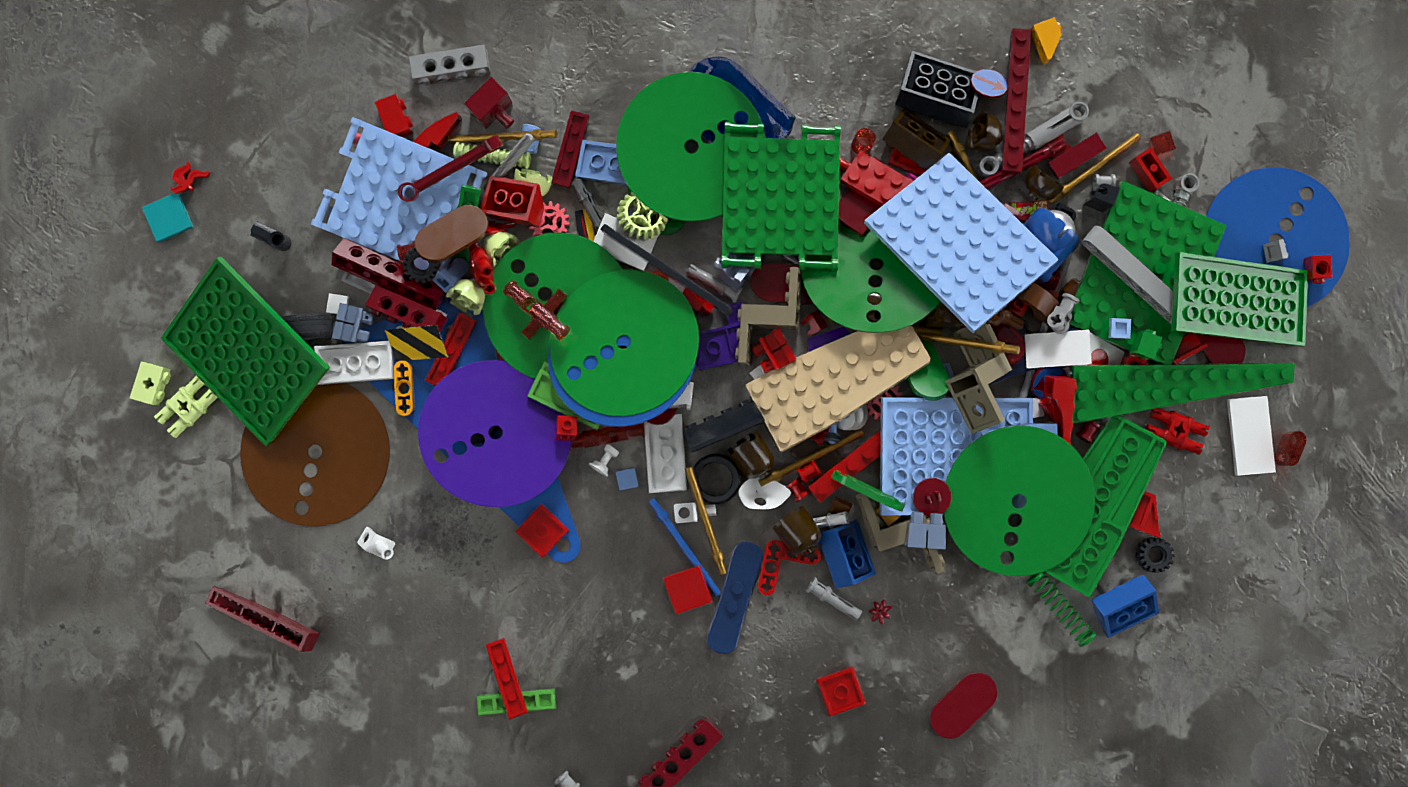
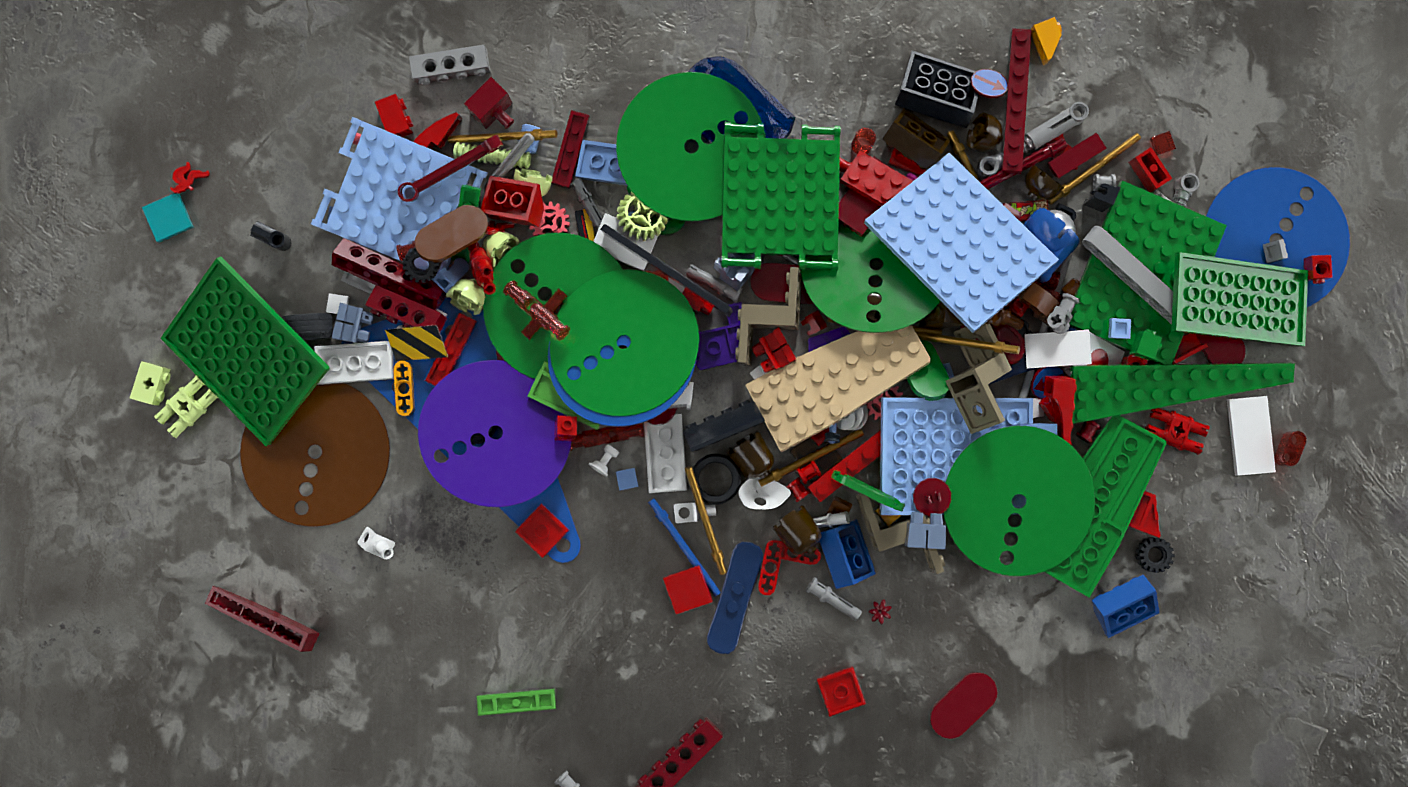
red tile [486,638,528,720] -> none
green piece [1027,572,1096,647] -> none

